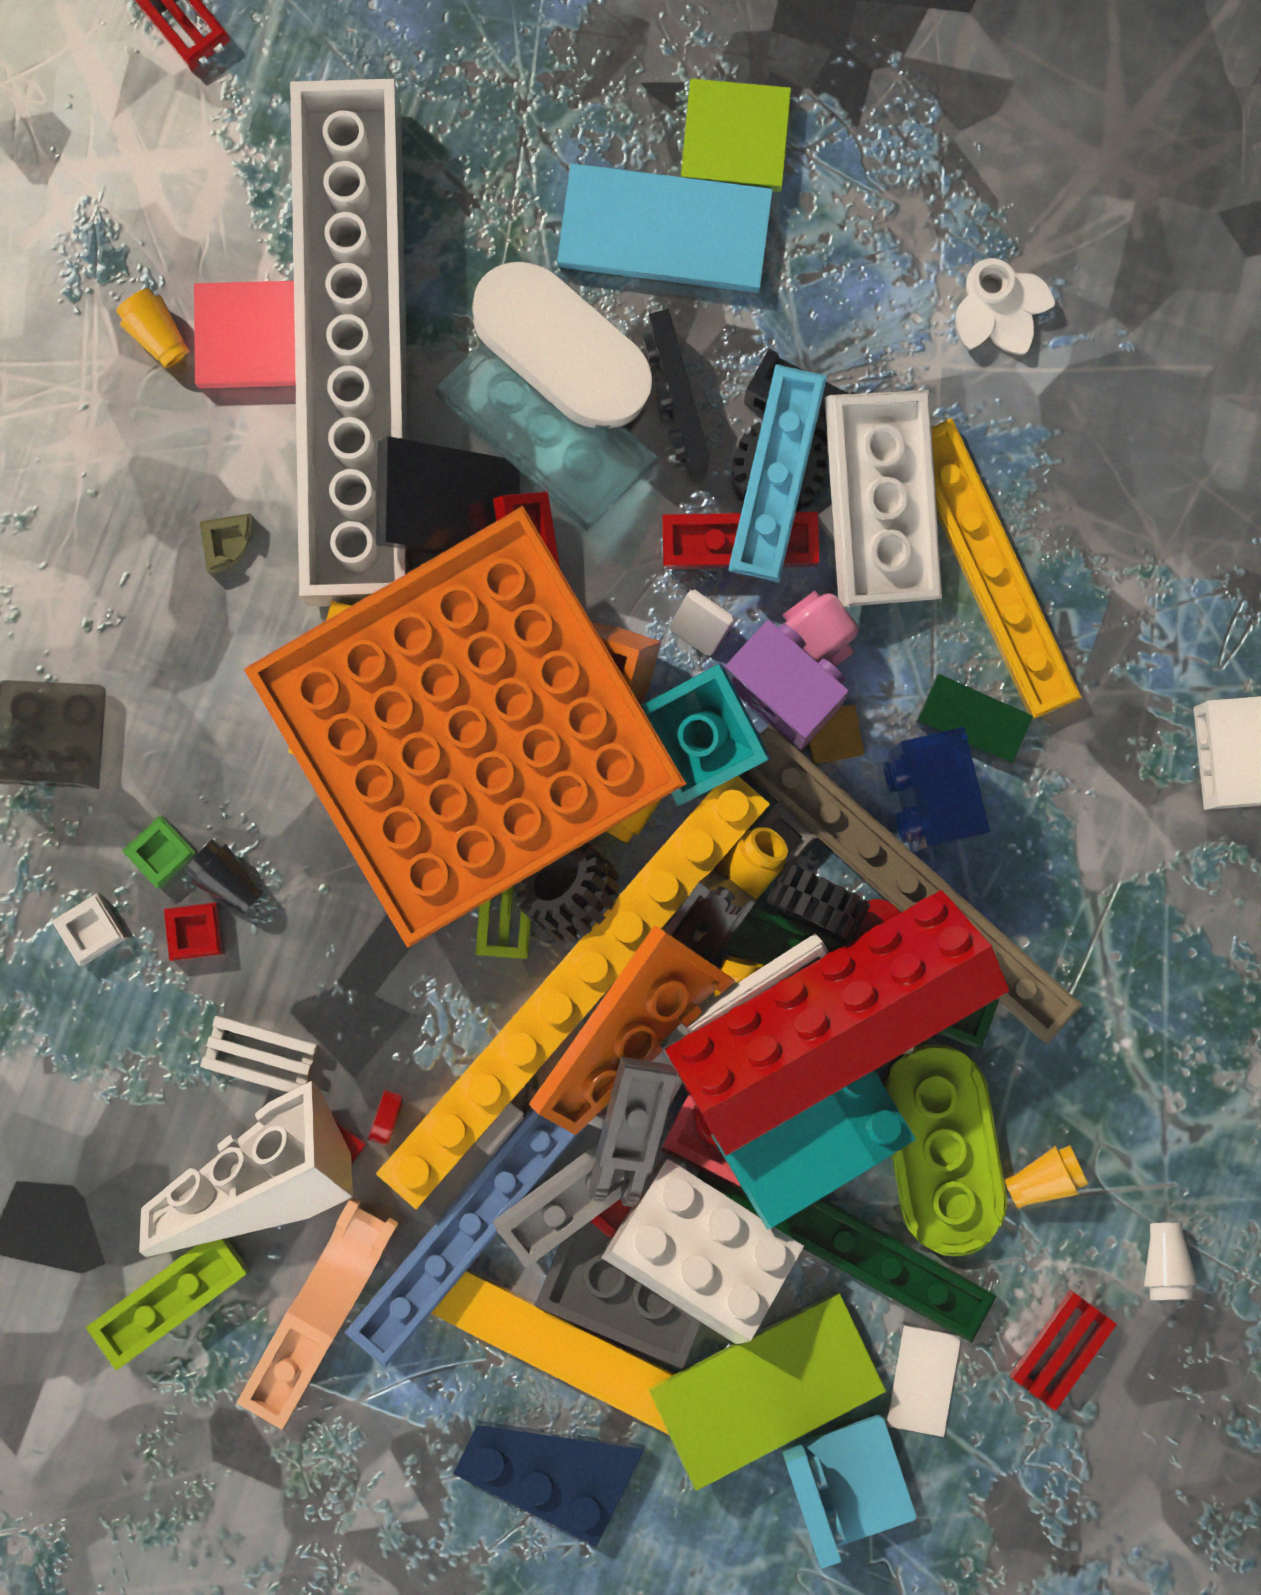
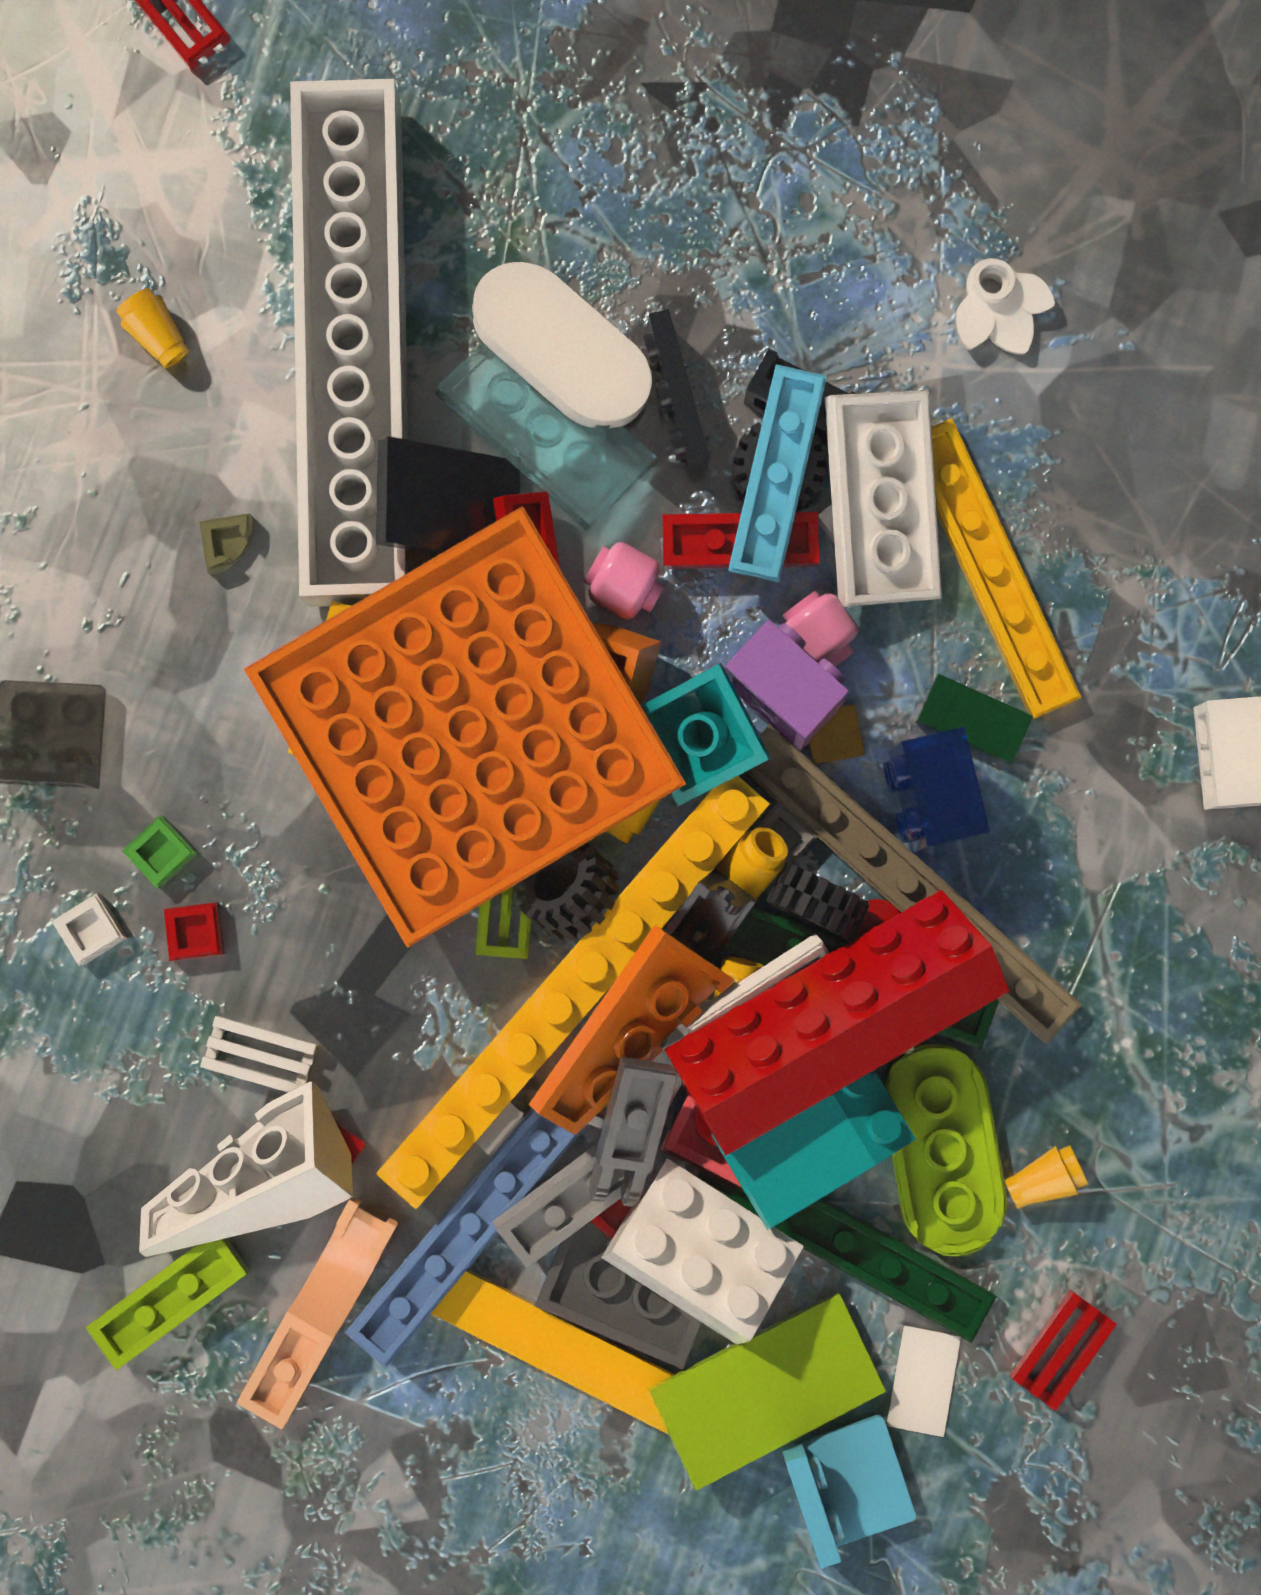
black cone [184,839,264,914] -> none
coral tile [194,281,296,389] -> none
red tile [367,1089,404,1146] -> none
dark blue wing [453,1421,644,1548] -> none
medium azure tile [557,163,772,293] -> none
white slope [670,589,734,656] -> none
lime tile [681,78,791,192] -> none
white cone [1144,1223,1198,1300] -> none
none -> bright pink head [584,542,665,620]

